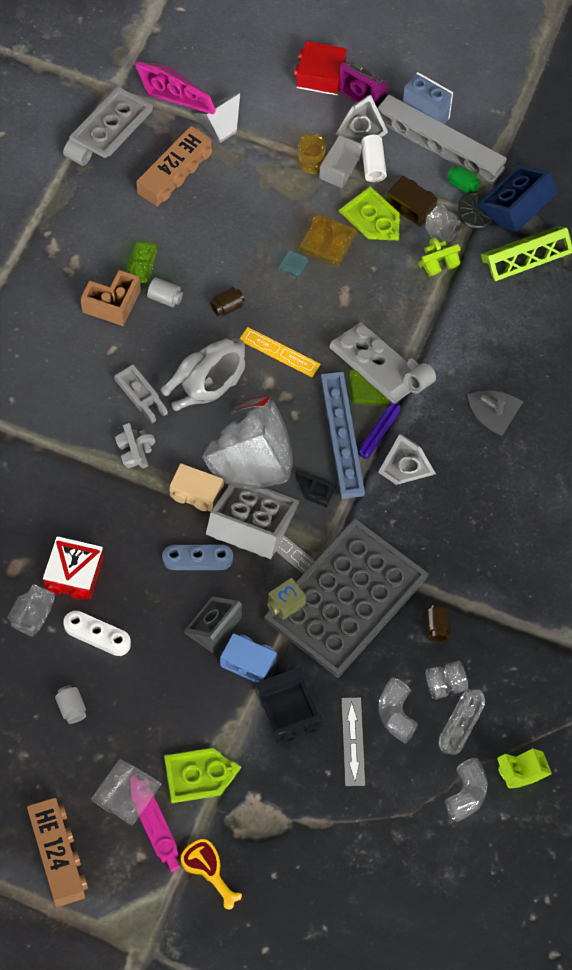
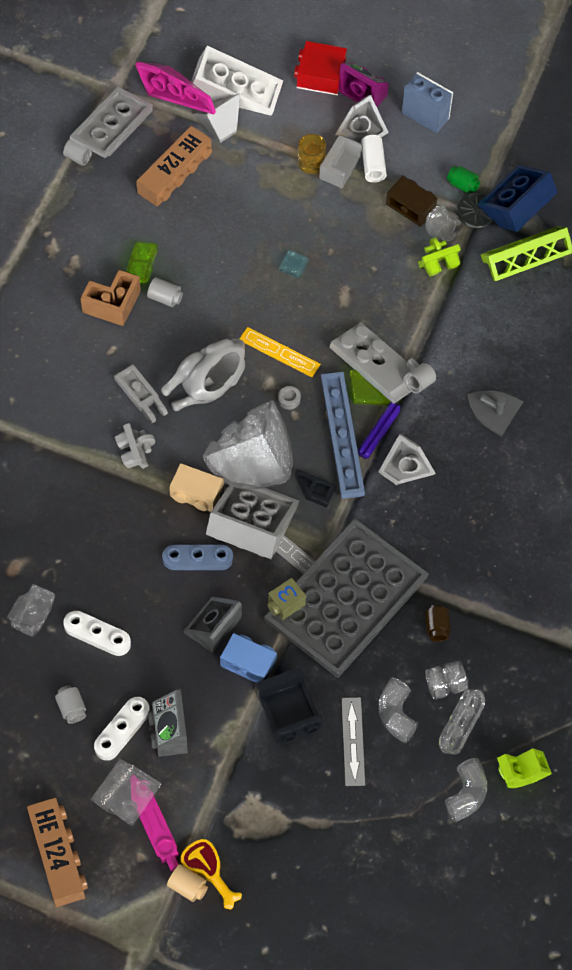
piece [43,536,104,600] -> none
lime tile [164,748,241,803] -> none
dark brown brick [210,287,245,316] -> none
sticker [231,396,271,414] -> none
clear yellow plate [299,214,357,267] -> none
lime tile [338,187,400,240] -> none
light grey piece [377,95,507,185] -> none
none -> white plate [94,697,150,760]
none -> slope [148,689,188,757]
none -> tan brick [167,864,208,902]
none -> white slope [191,46,283,115]
none -> light grey tile [278,386,301,410]

